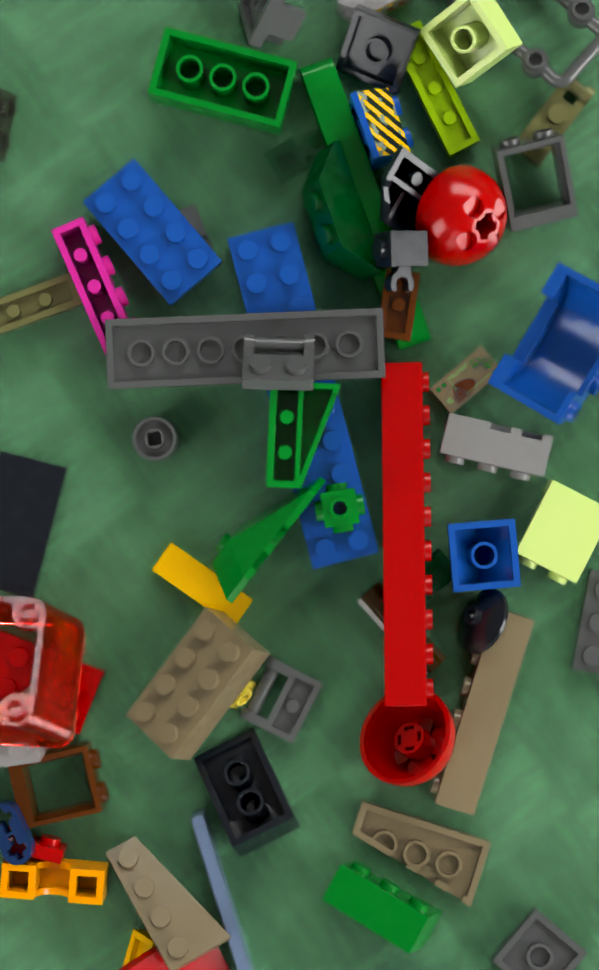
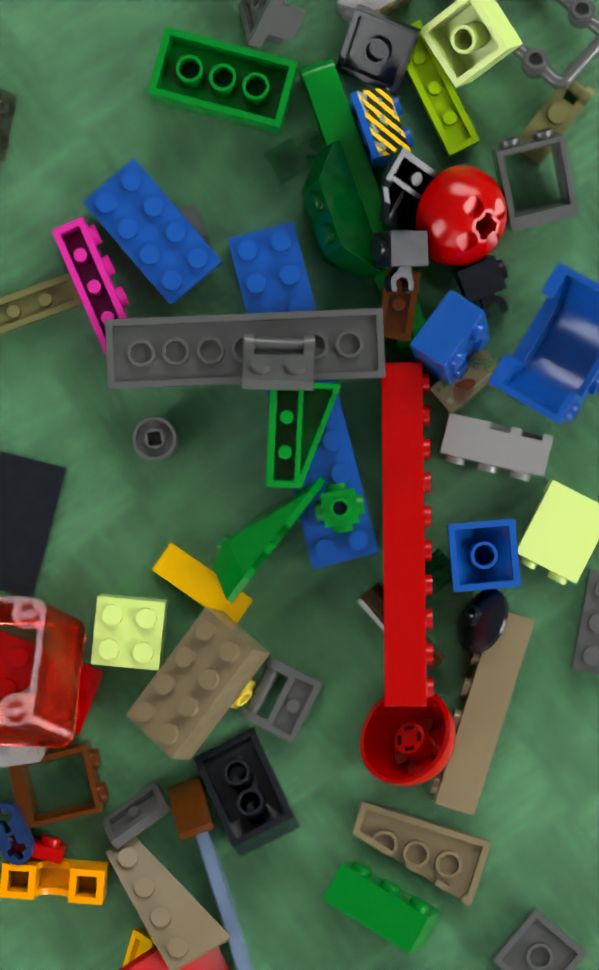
none -> yellowish green brick [91,593,169,671]
none -> dark grey plate [101,781,172,849]
none -> reddish brown slope [168,776,214,841]
none -> blue brick [410,289,490,386]
none -> black brick [452,254,508,319]

